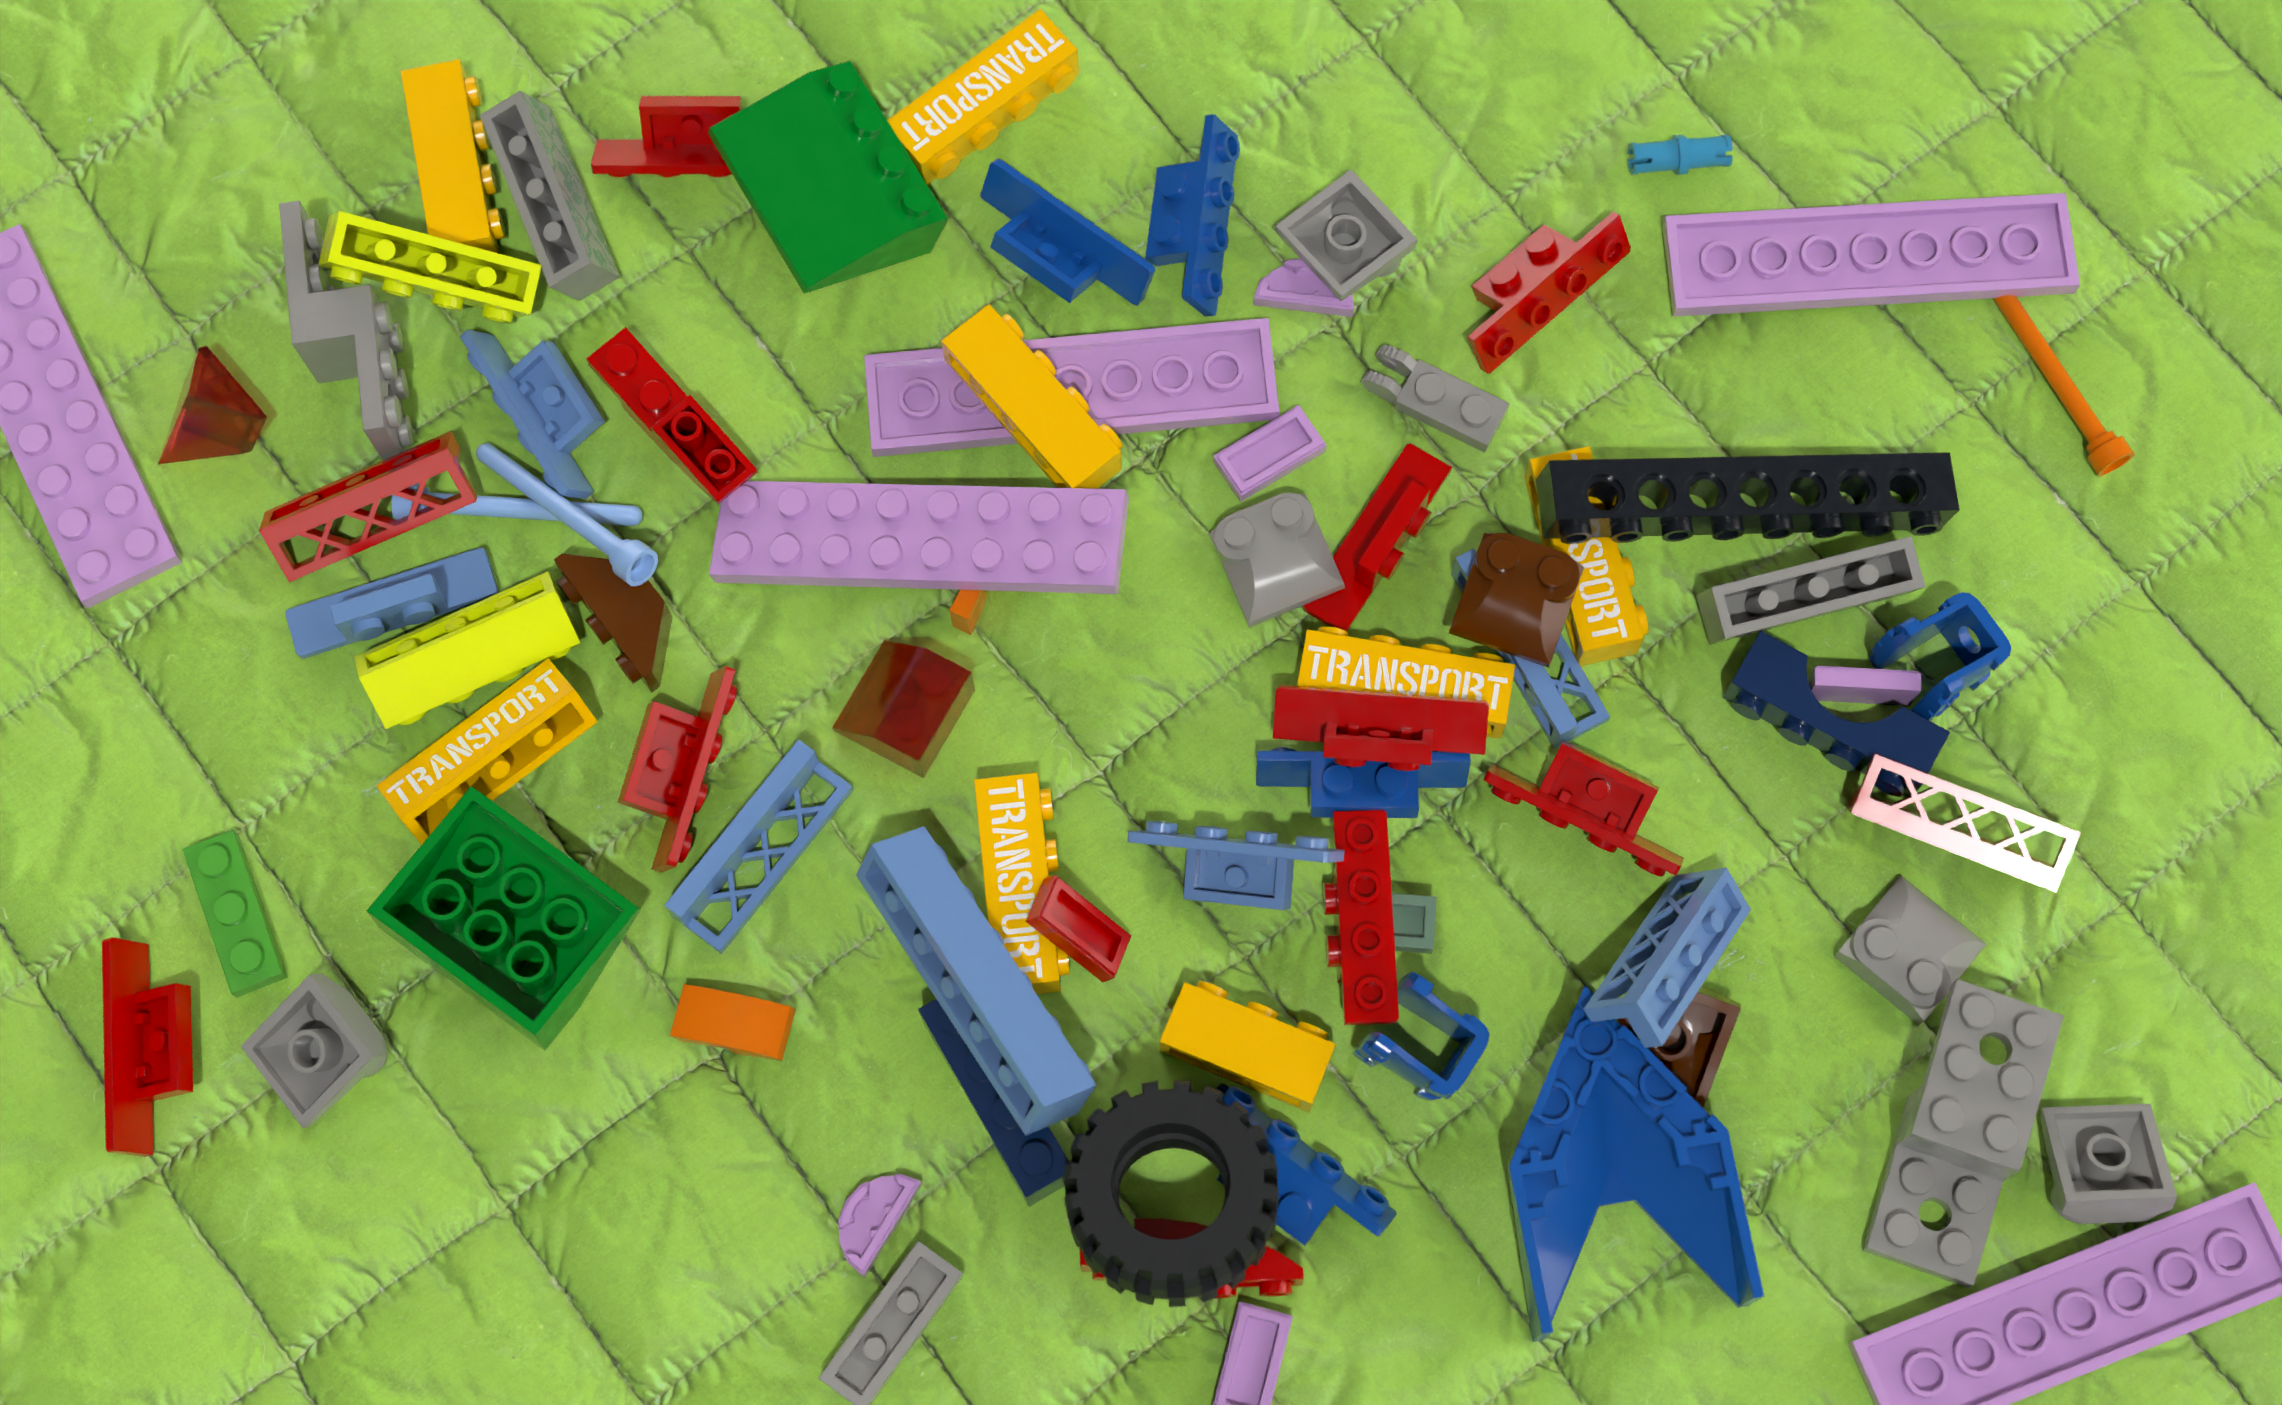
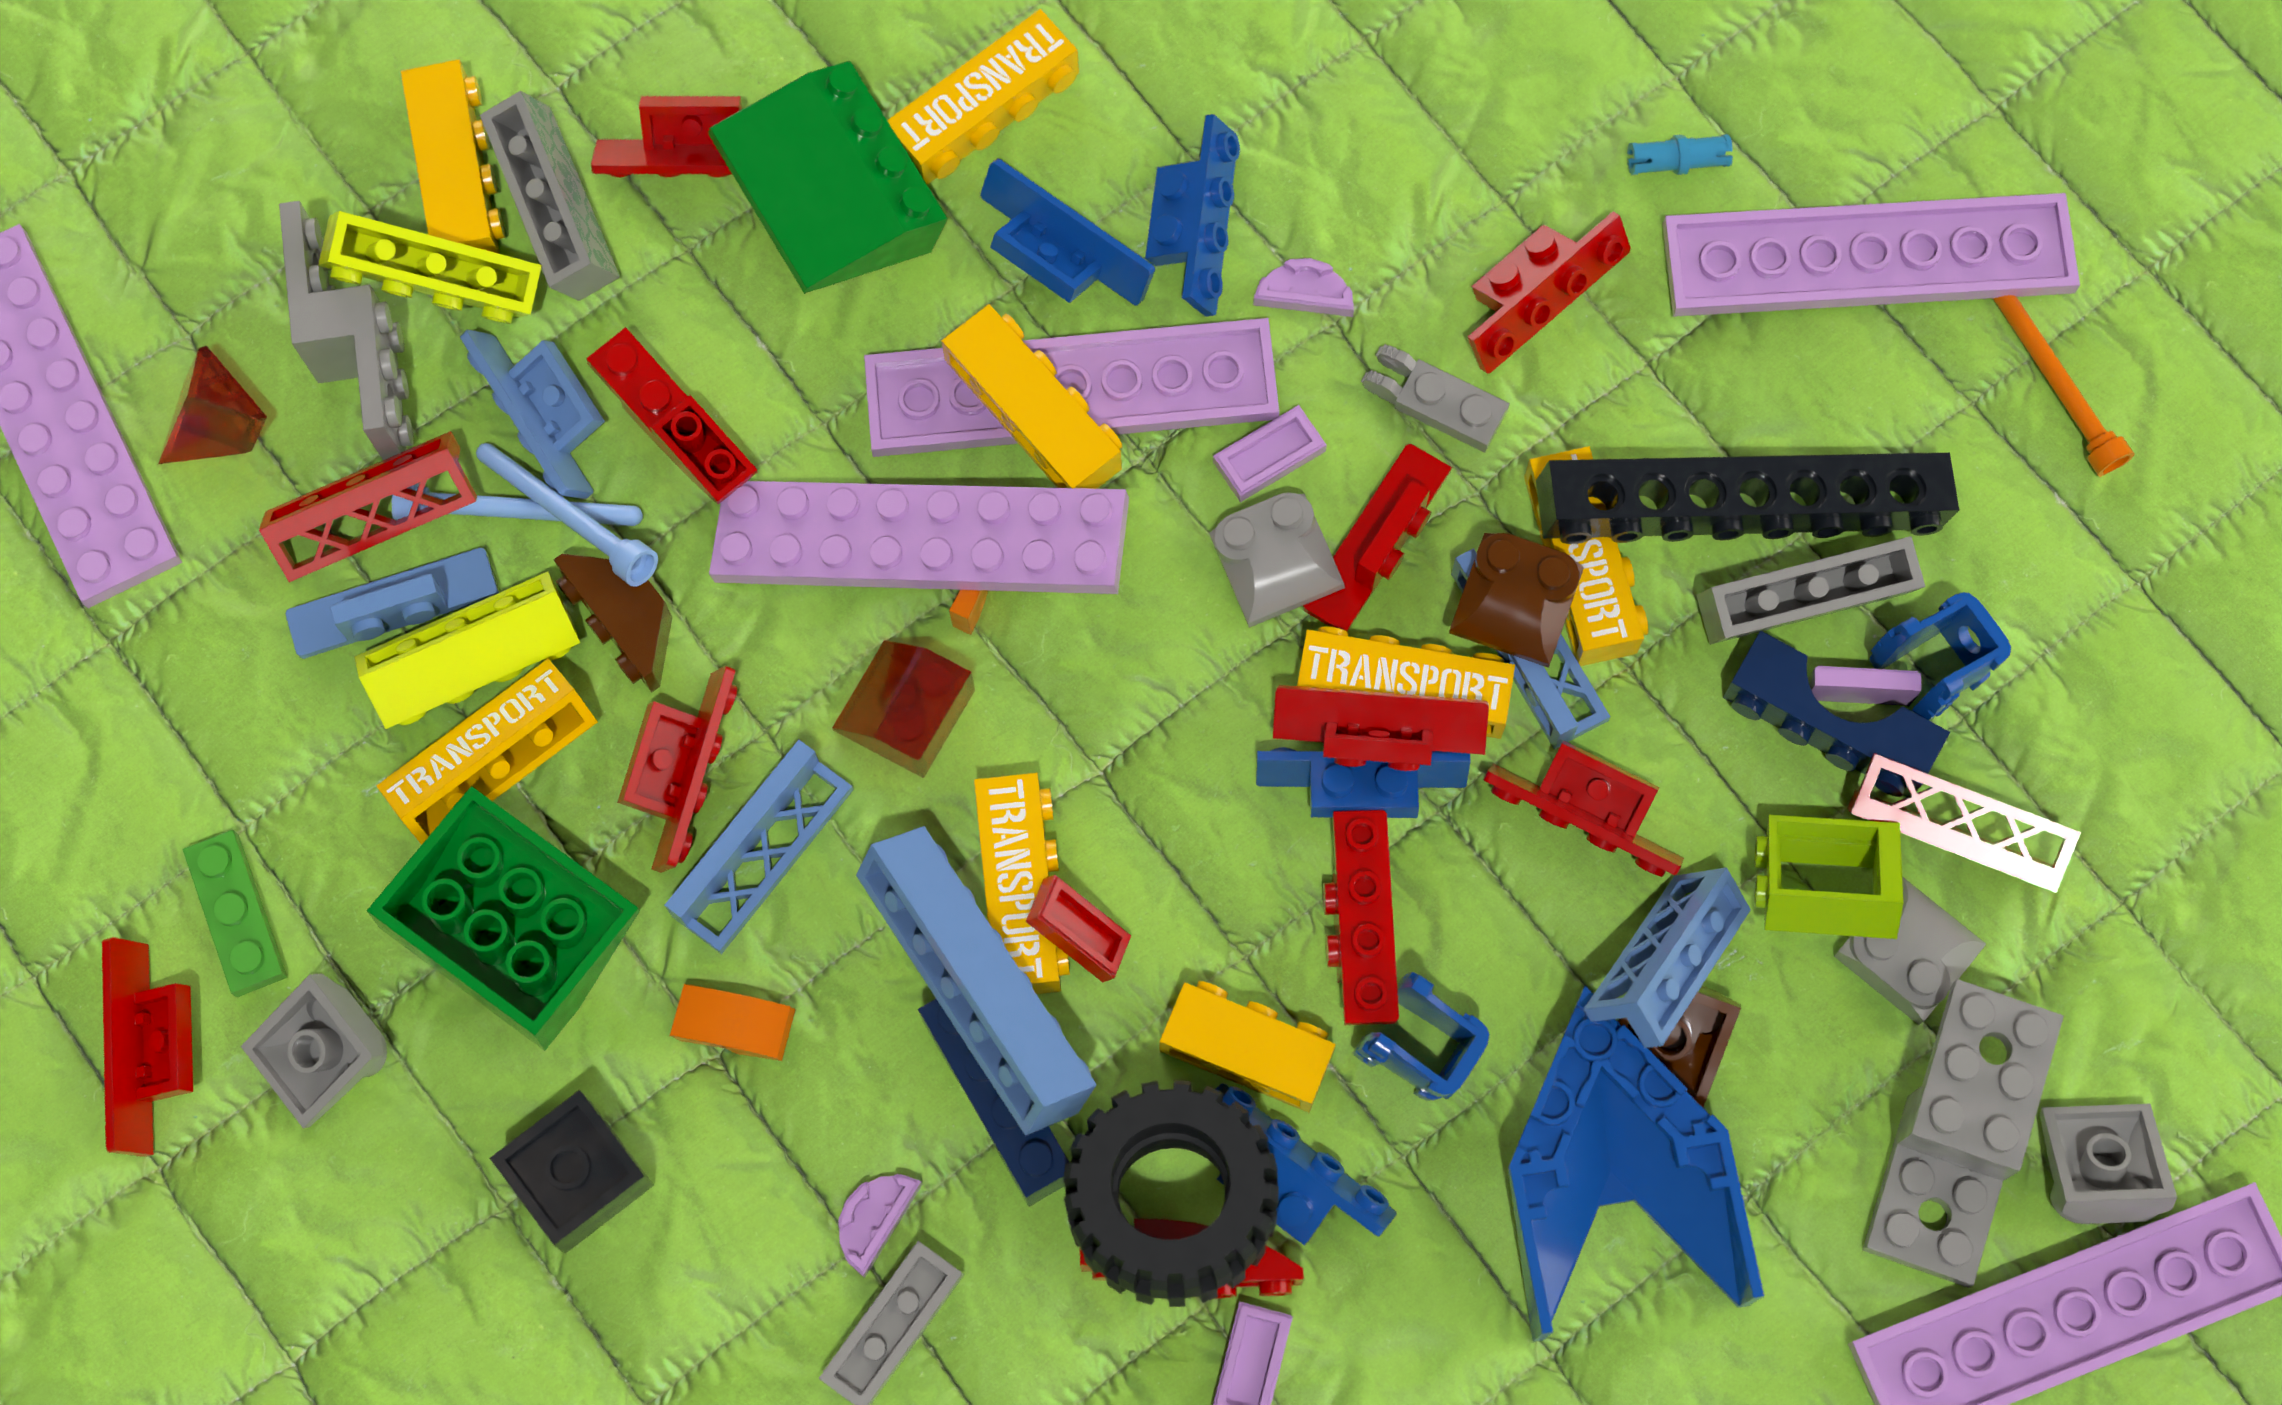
medium blue bracket [1127,821,1345,910] -> none
light grey slope [1274,170,1418,301] -> none
sand green tile [1392,893,1437,954] -> none
none -> black container [490,1090,654,1254]
none -> lime window [1754,815,1904,939]

